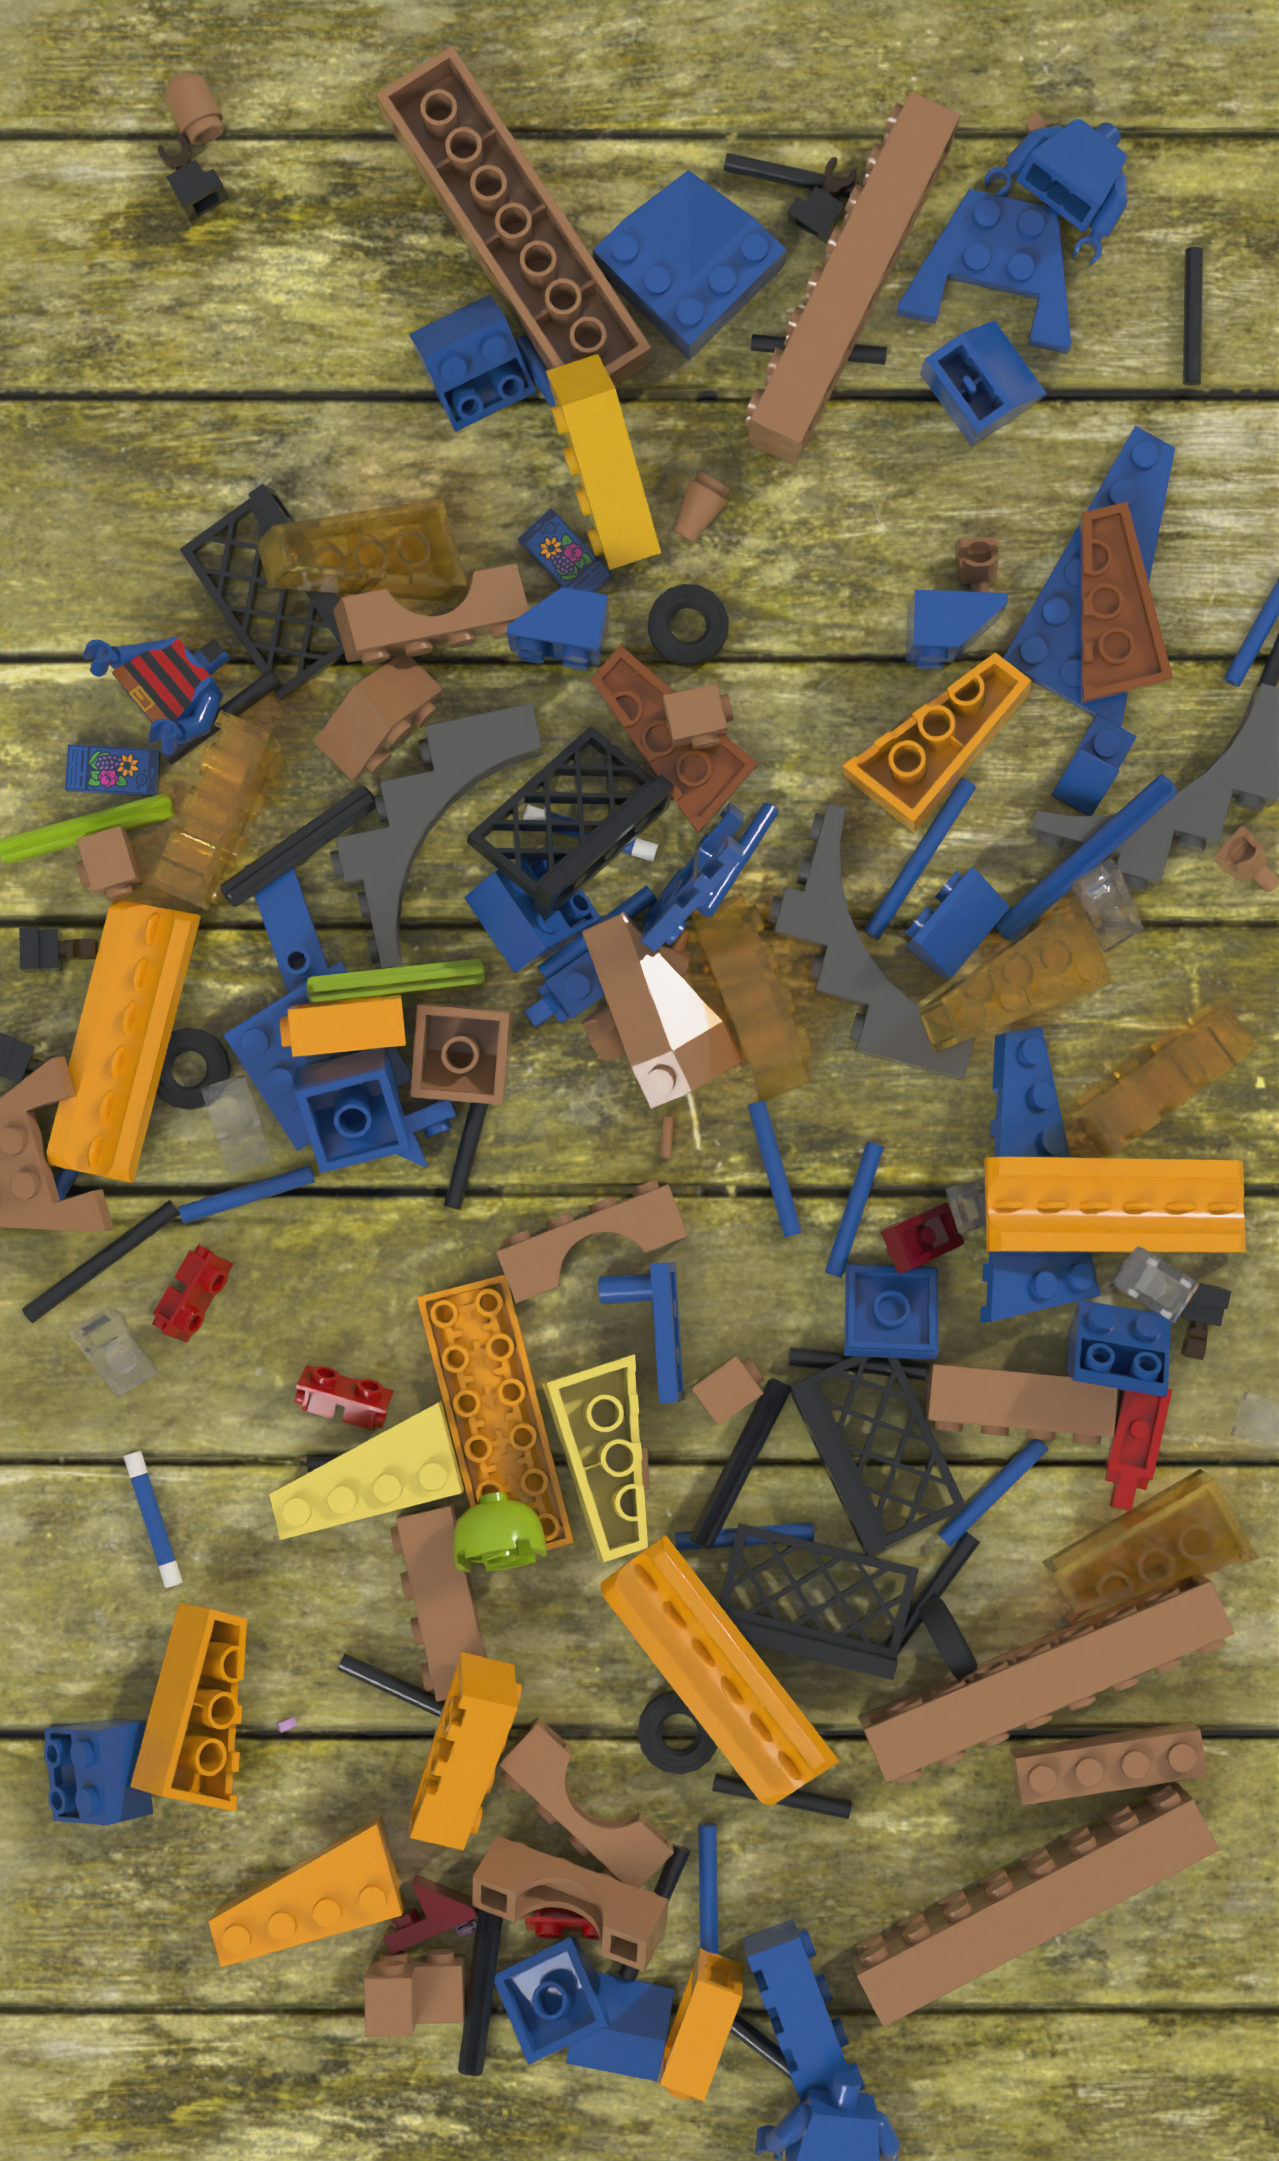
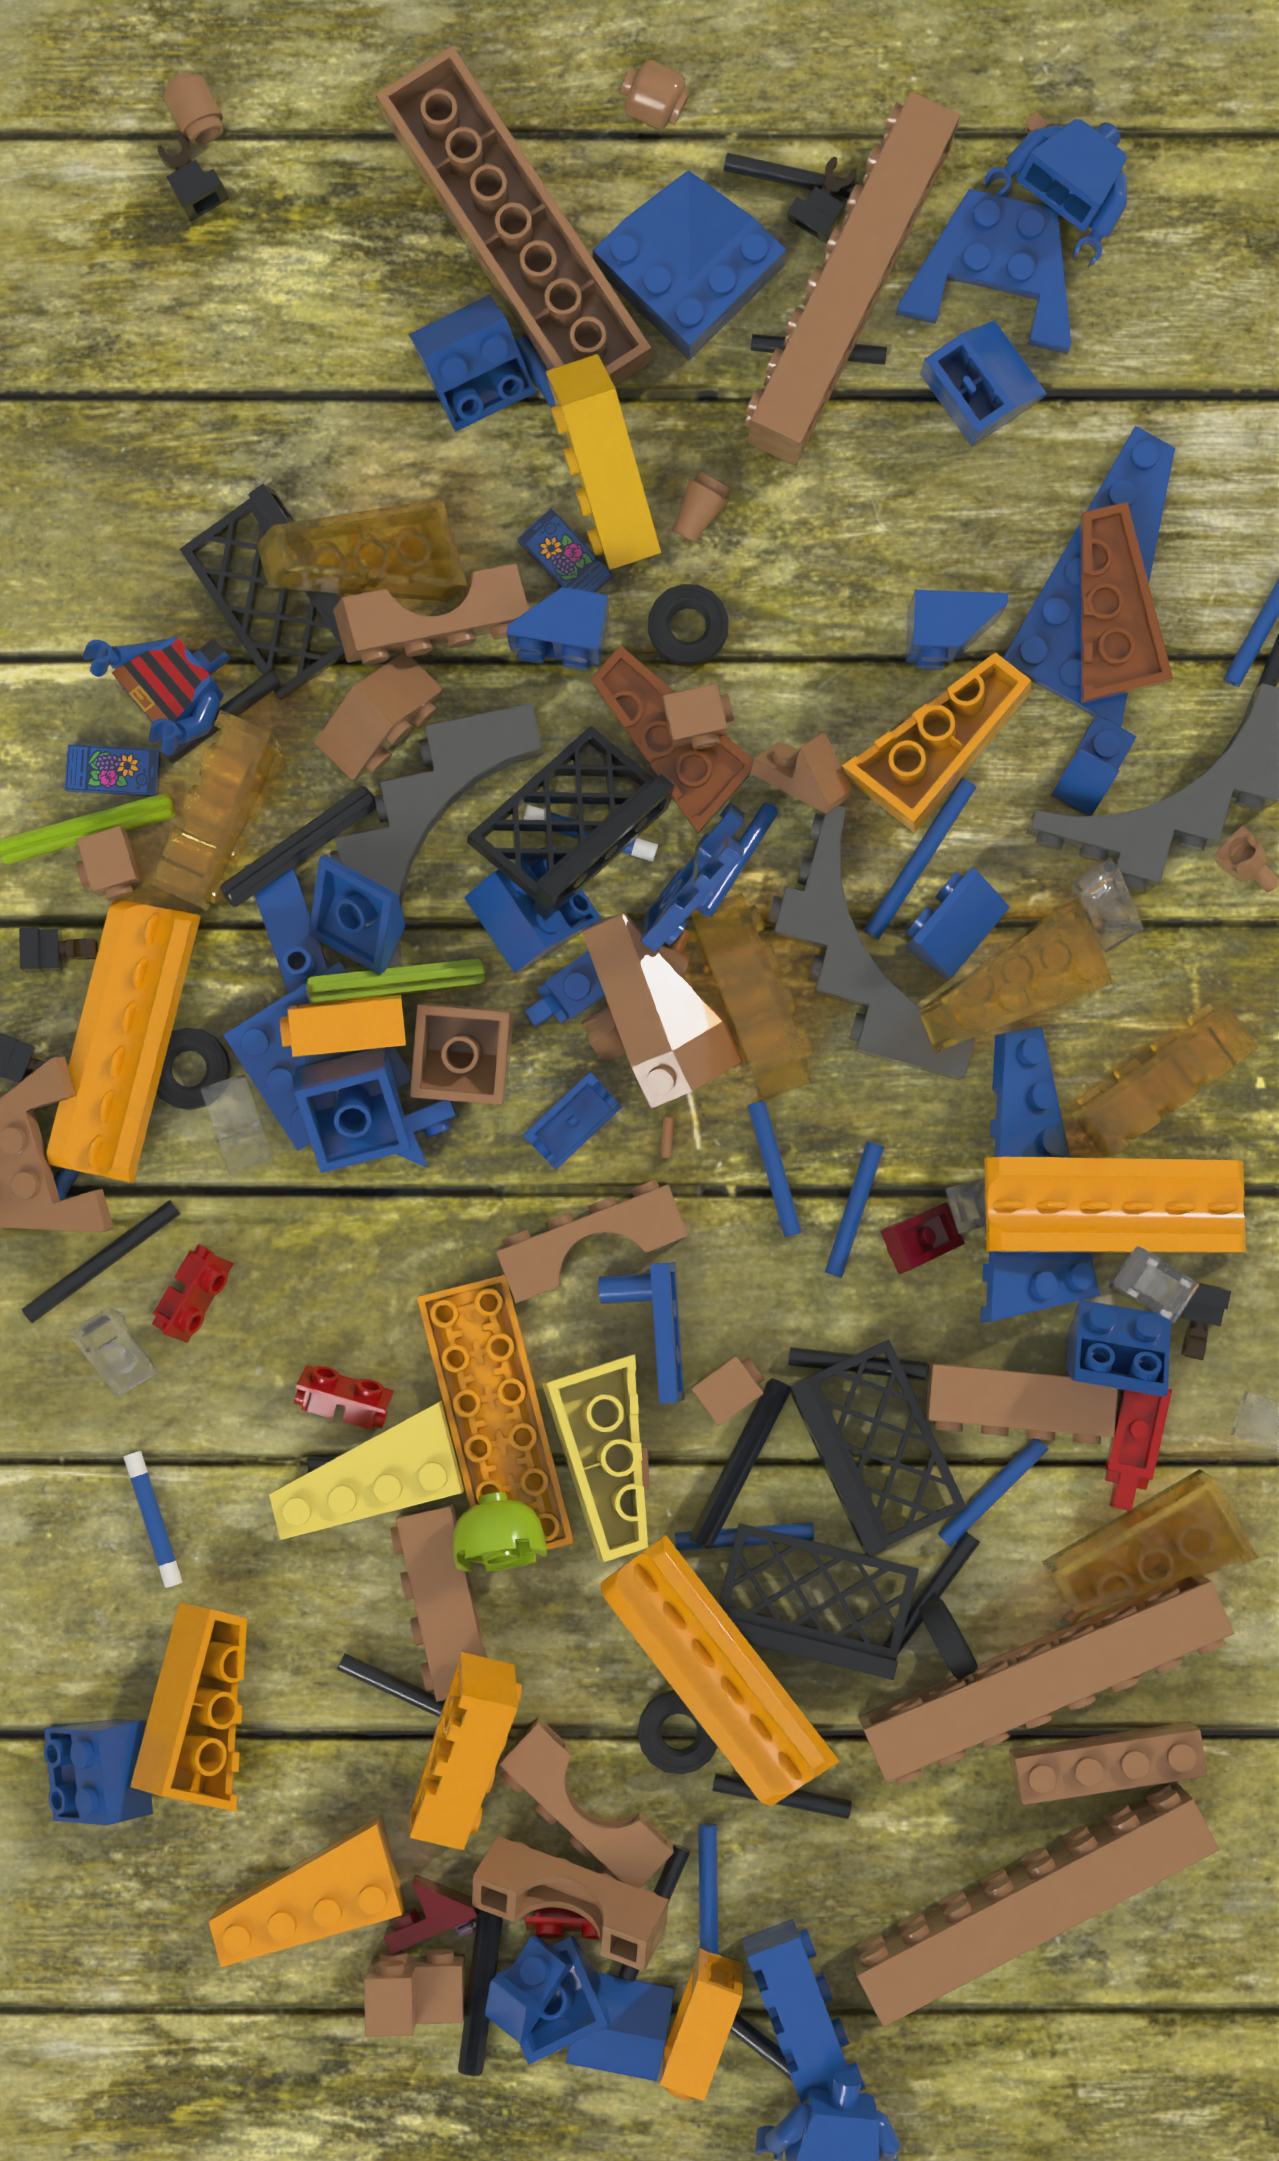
blue piece [179,1165,316,1224] -> none
lavender piece [276,1716,297,1733] -> none
black piece [443,1102,489,1210] -> none
blue piece [537,885,657,980] -> none
blue plate [844,1264,938,1360] -> none
medium nougat piece [955,537,998,592] -> none
blue axle [995,774,1177,941] -> none
black bar [1183,247,1203,386] -> none
none -> blue slope [308,854,405,975]
none -> blue slope [485,1936,573,2044]
none -> blue hinge [523,1072,622,1170]
none -> medium nougat head [619,60,690,130]
none -> medium nougat slope [750,733,852,814]

